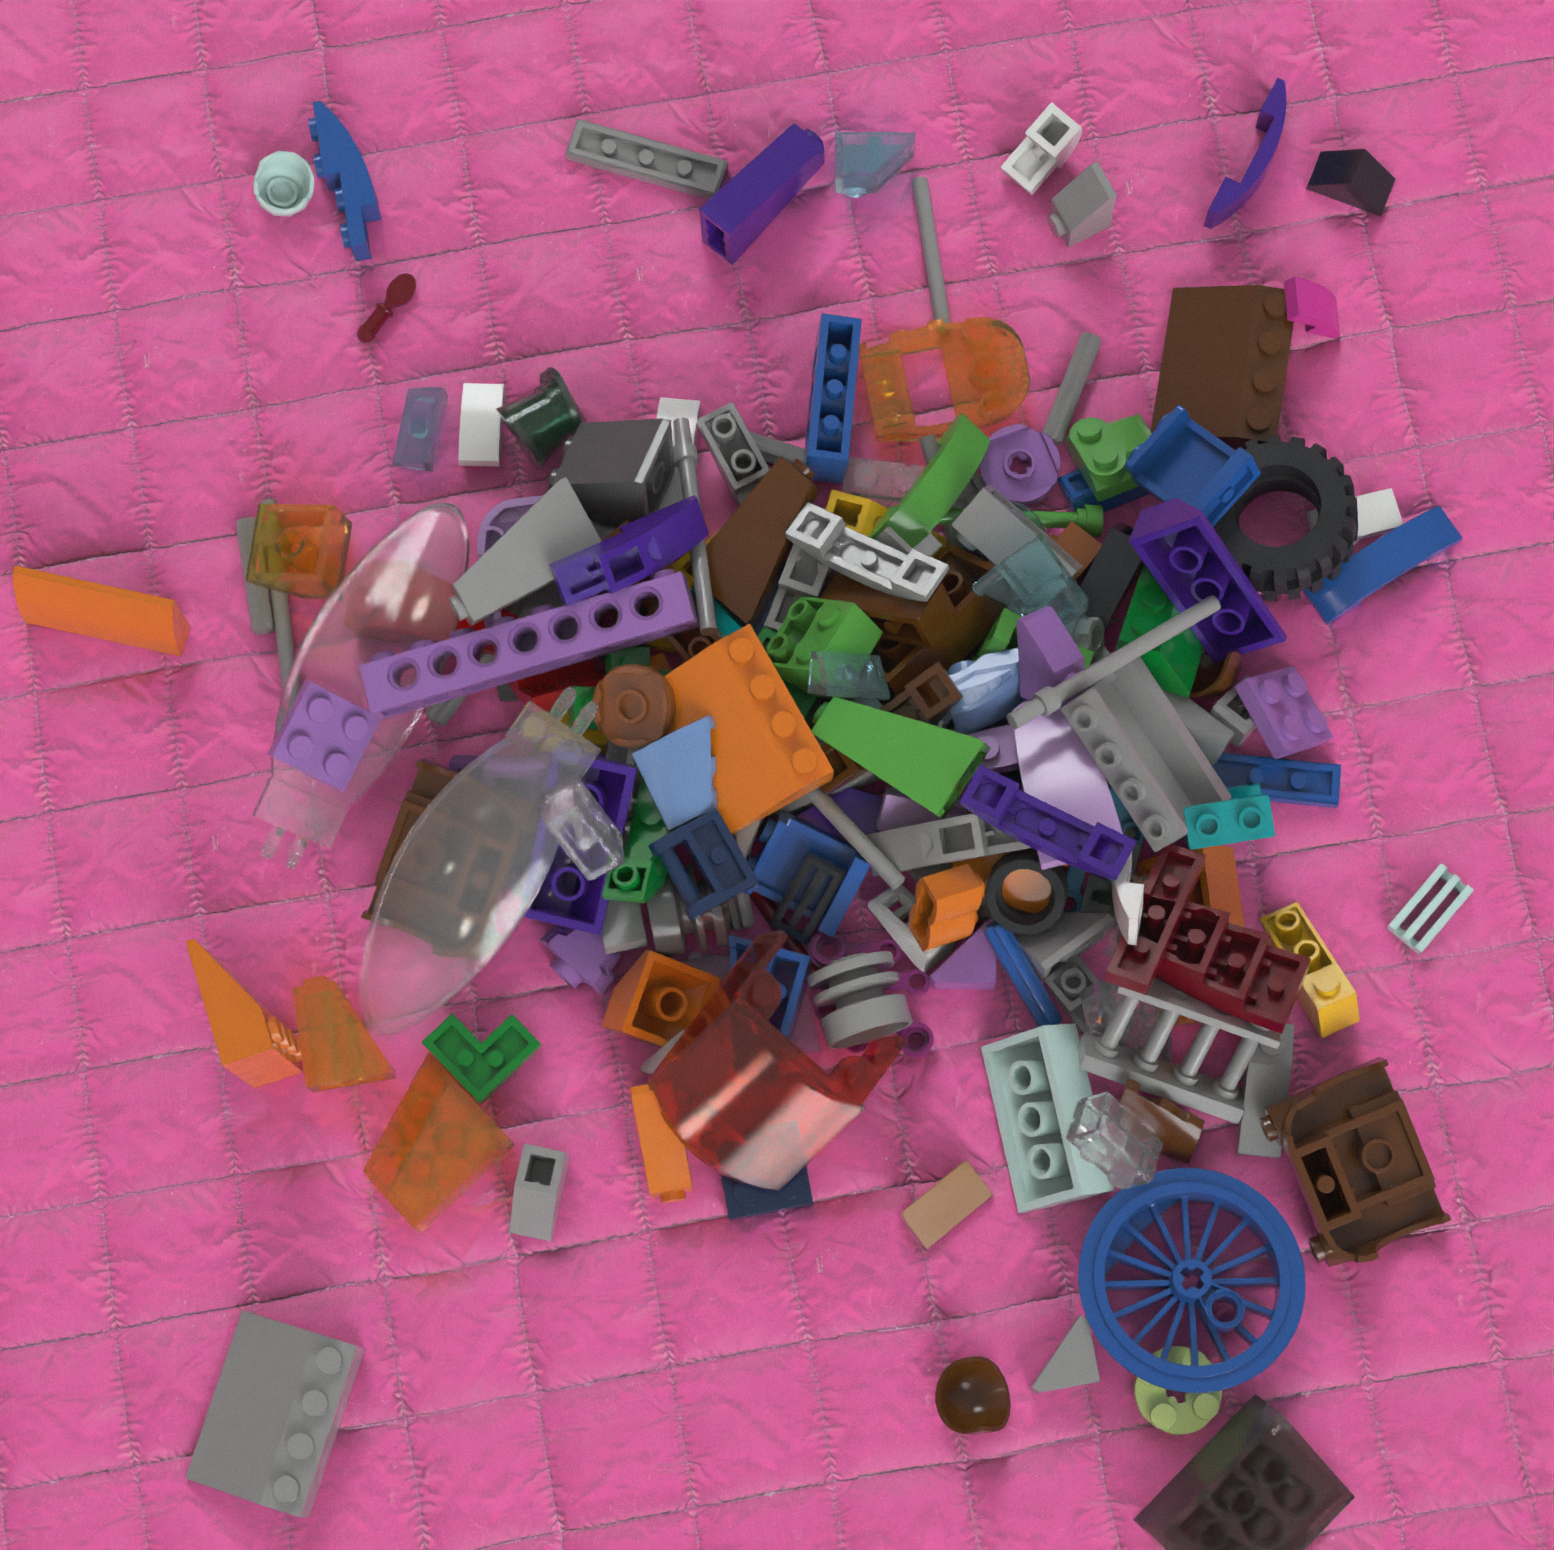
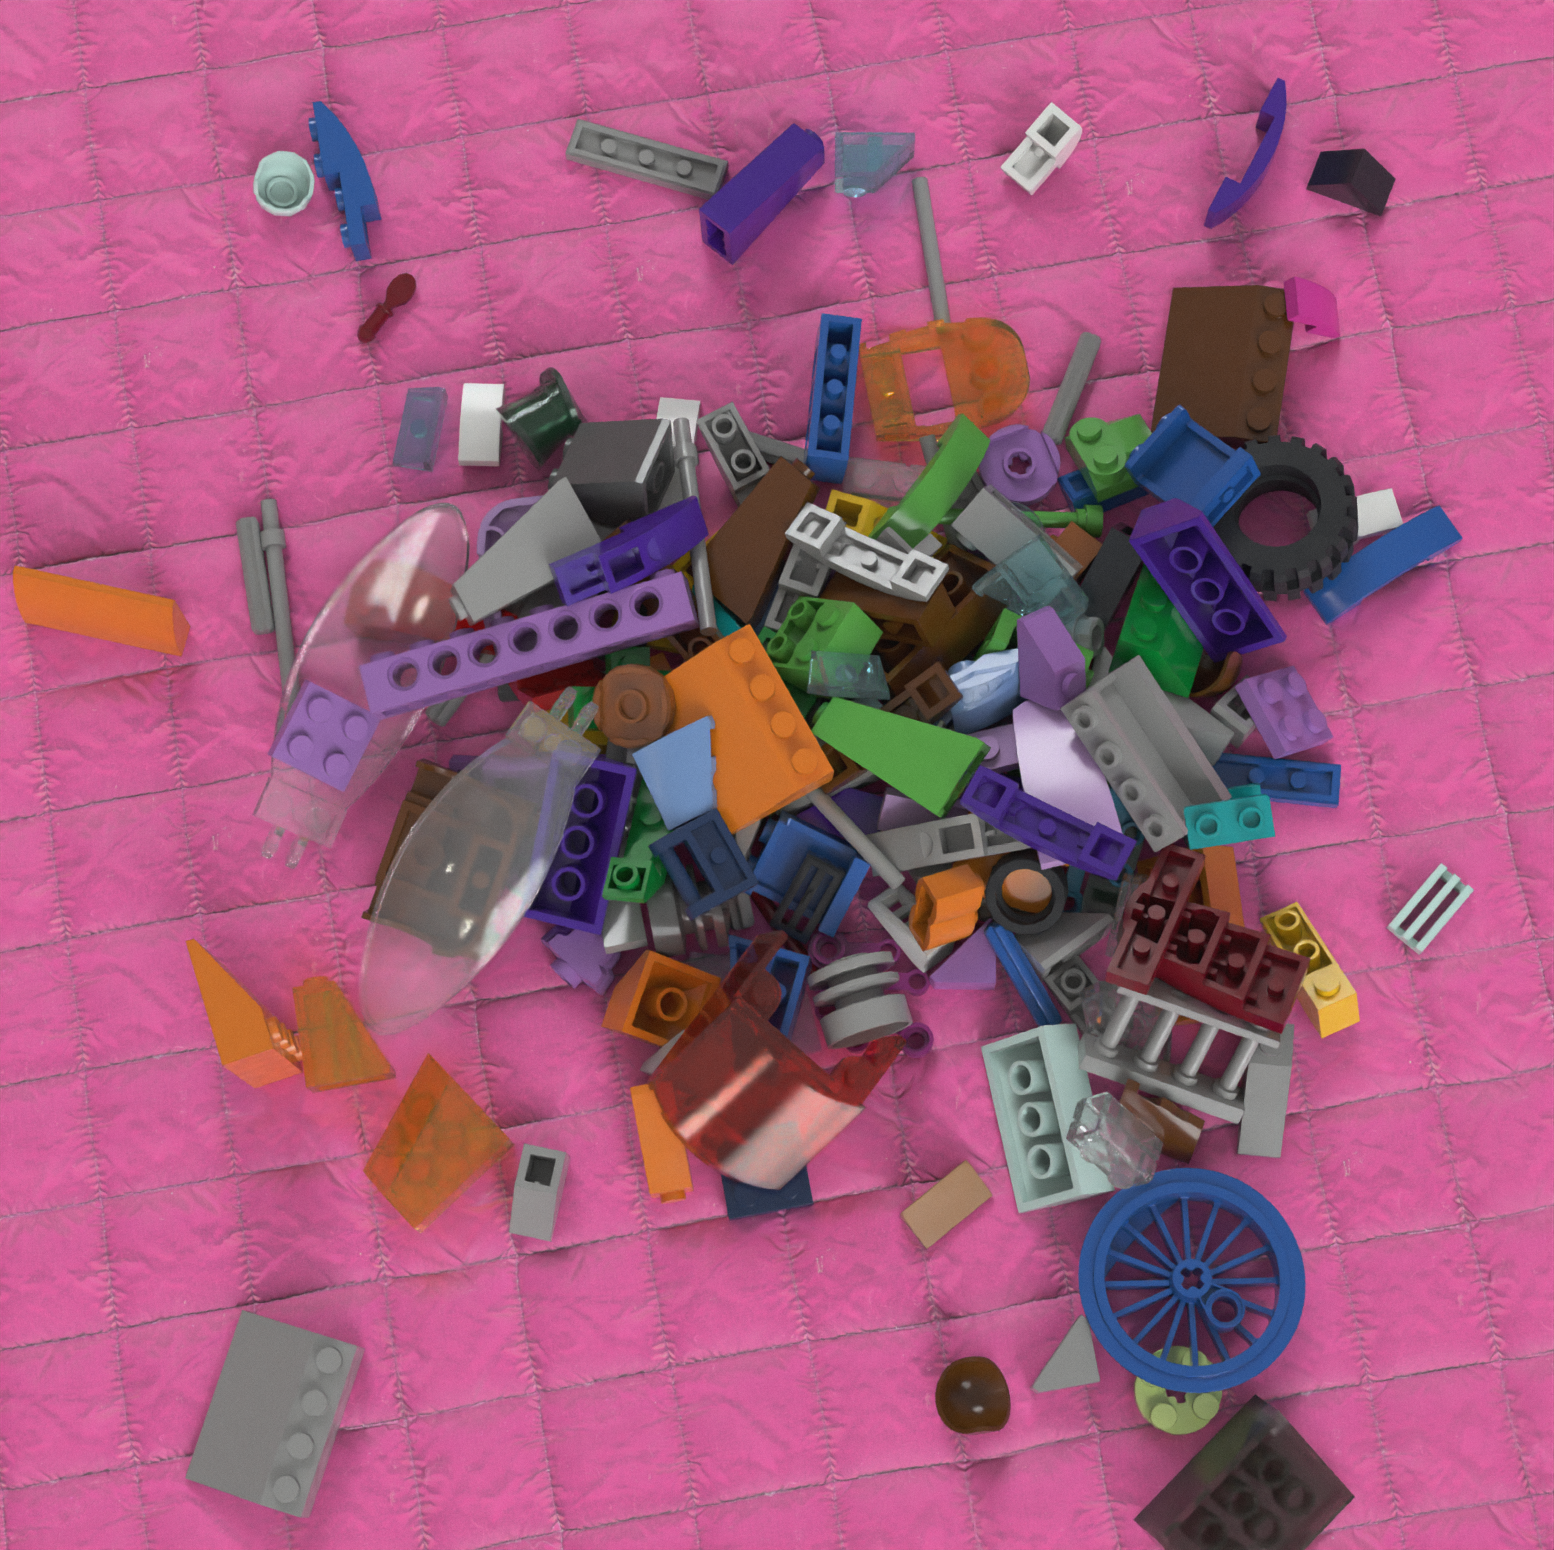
clear yellow slope [246,503,352,599] -> none
green plate [421,1013,542,1105] -> none
clear brick [540,776,625,880] -> none
light grey bar [1007,595,1221,729] -> none
light grey slope [1047,161,1117,248] -> none
white slope [1112,852,1144,945] -> none
reddish brown piece [1259,1057,1451,1267] -> none

